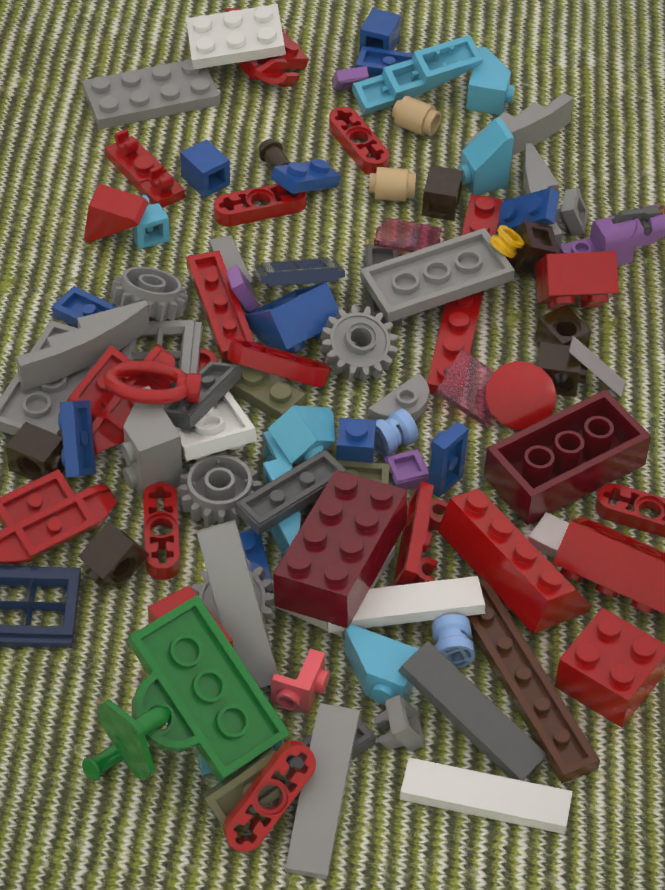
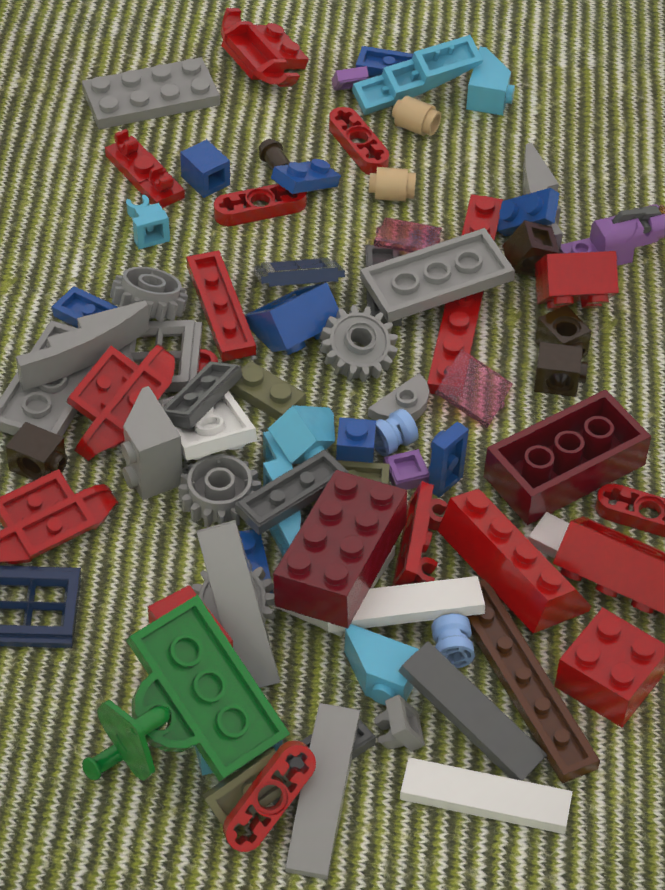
blue plate [58,400,96,477] -> none
dark brown brick [78,521,150,590] -> none
red slope [84,183,148,243] -> none
red piece [104,361,202,405] -> none
red beam [143,482,180,580] -> none
white plate [186,4,286,70] -> none
light grey sticker [209,235,253,283] -> none
medium lavender tile [227,264,260,312] -> none
red beam [227,338,331,387] -> none
coral bracket [271,648,330,714] -> none
blue brick [359,8,401,53] -> none
dark brown brick [422,165,463,221] -> none
medium azure slope [457,117,514,195] -> none
light grey slope [464,92,574,155] -> none
red dish [484,361,556,432] -> none
yellow bush [490,225,524,258] -> none
light grey plate [560,188,589,236] -> none
light grey sticker [569,336,625,397] -> none

